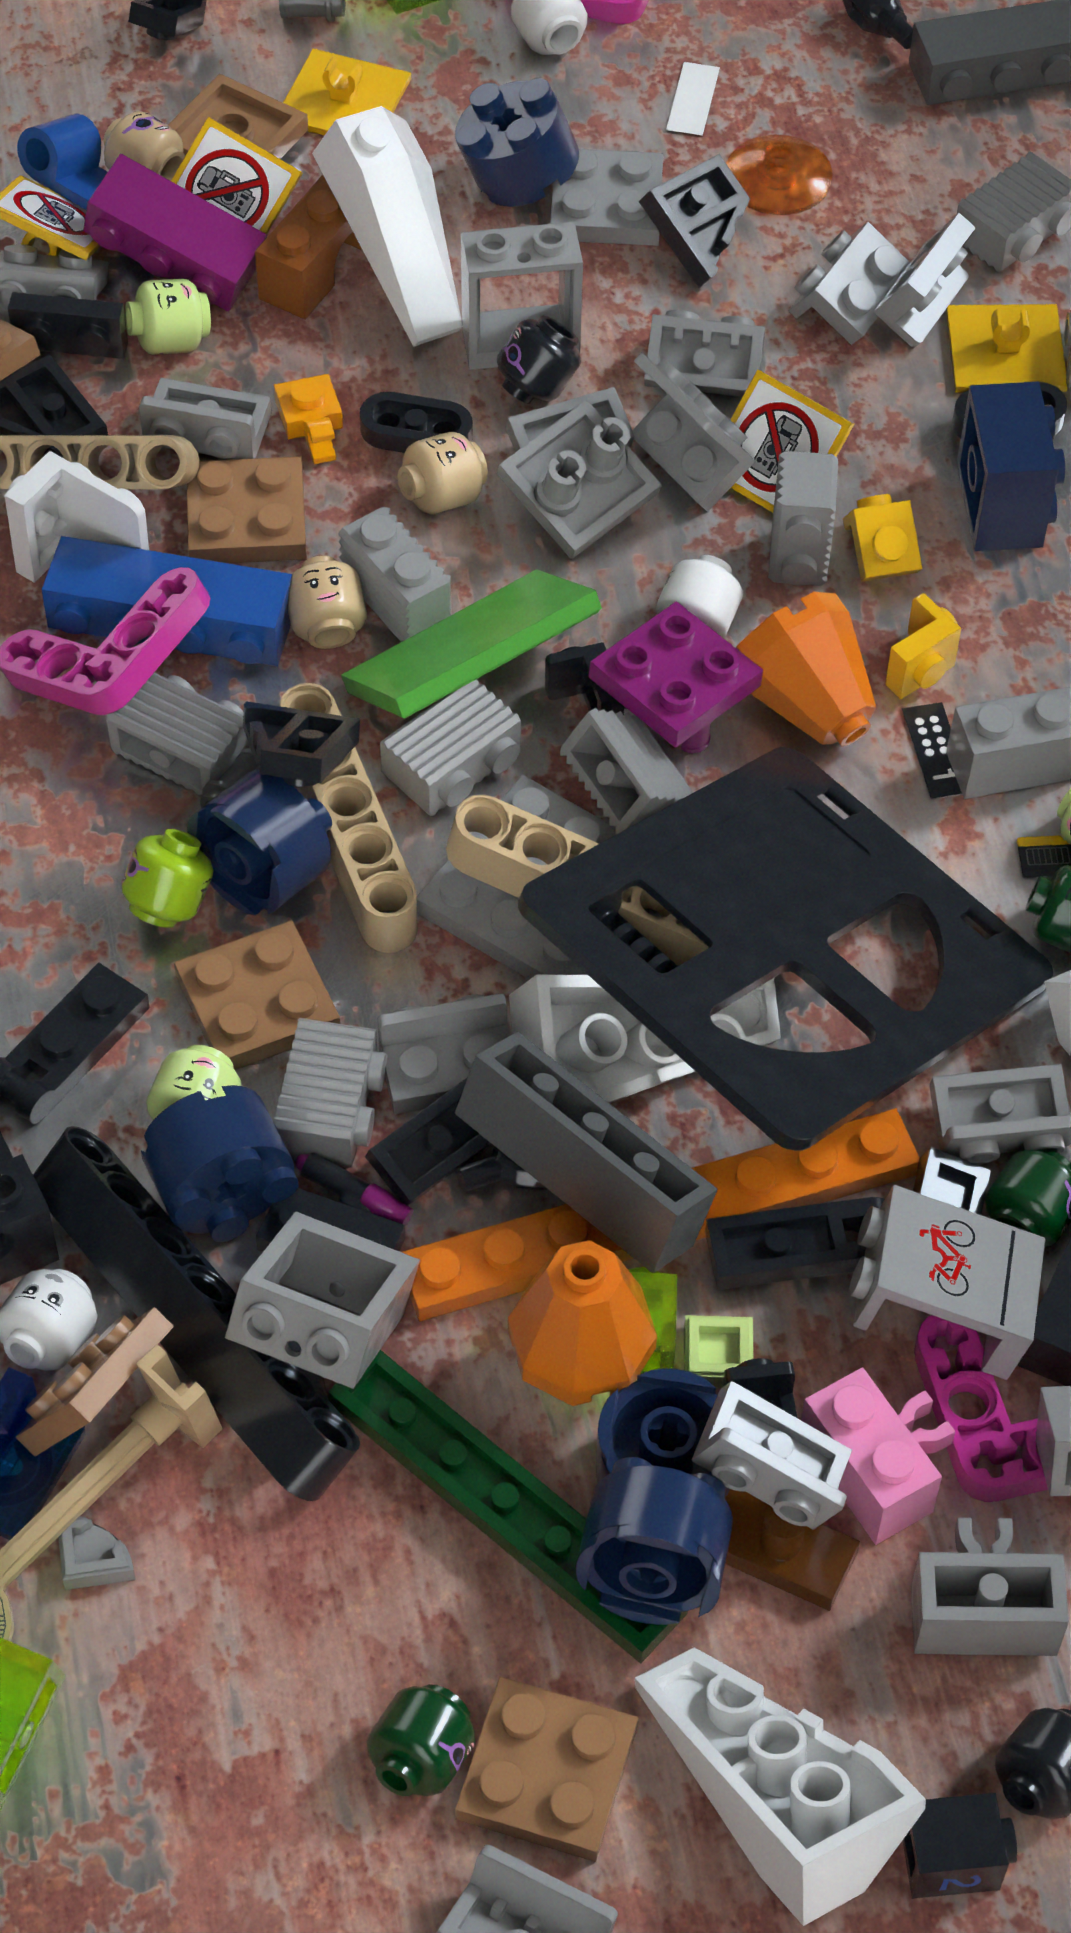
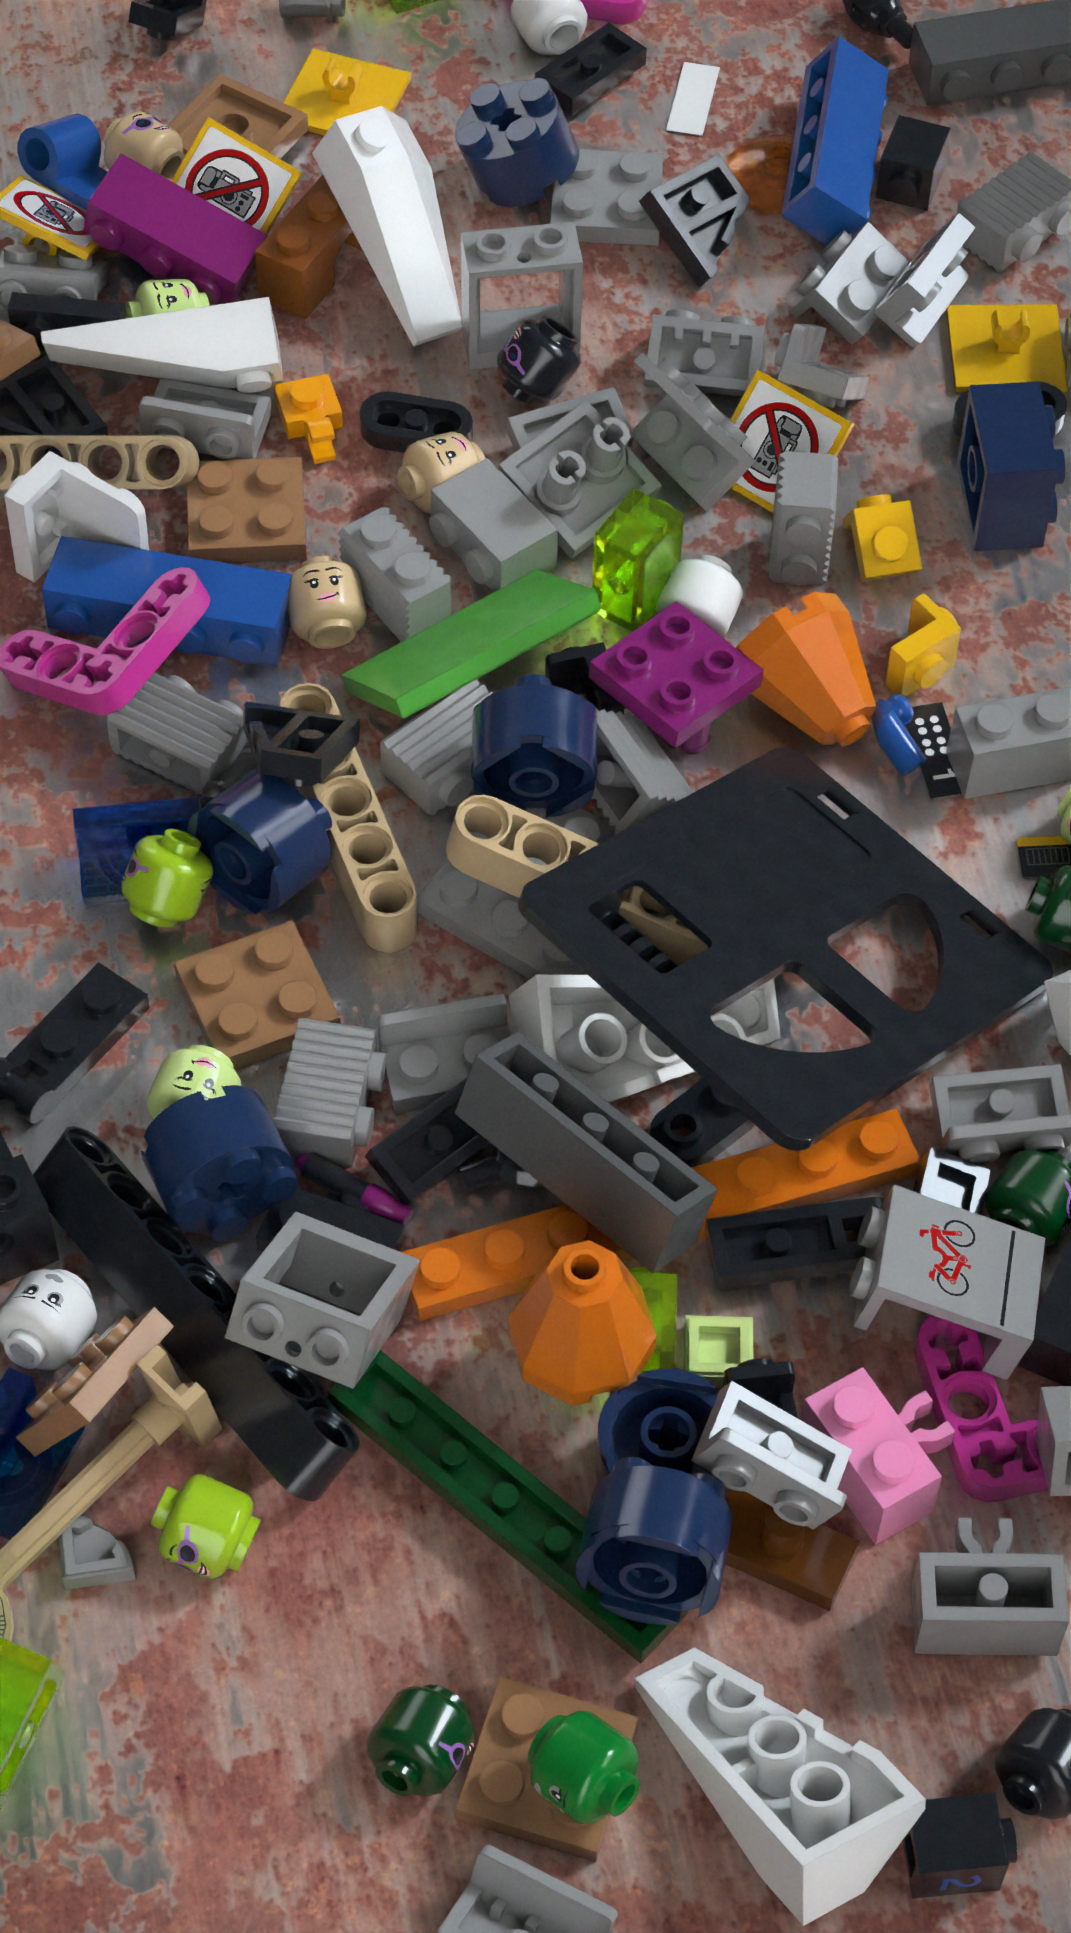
none -> white wedge [41,297,283,393]
none -> clear blue panel [73,797,208,905]
none -> lime head [150,1474,261,1579]
none -> light grey brick [429,458,558,592]
none -> dark blue brick [471,674,597,818]
none -> green head [528,1711,640,1824]
none -> black plate [535,23,647,116]
none -> clear neon green brick [592,488,684,632]
none -> black plate [649,1078,755,1168]
none -> light grey bracket [775,324,870,408]
none -> blue brick [781,36,889,245]
none -> blue arm [871,694,927,777]
none -> black brick [876,115,951,211]

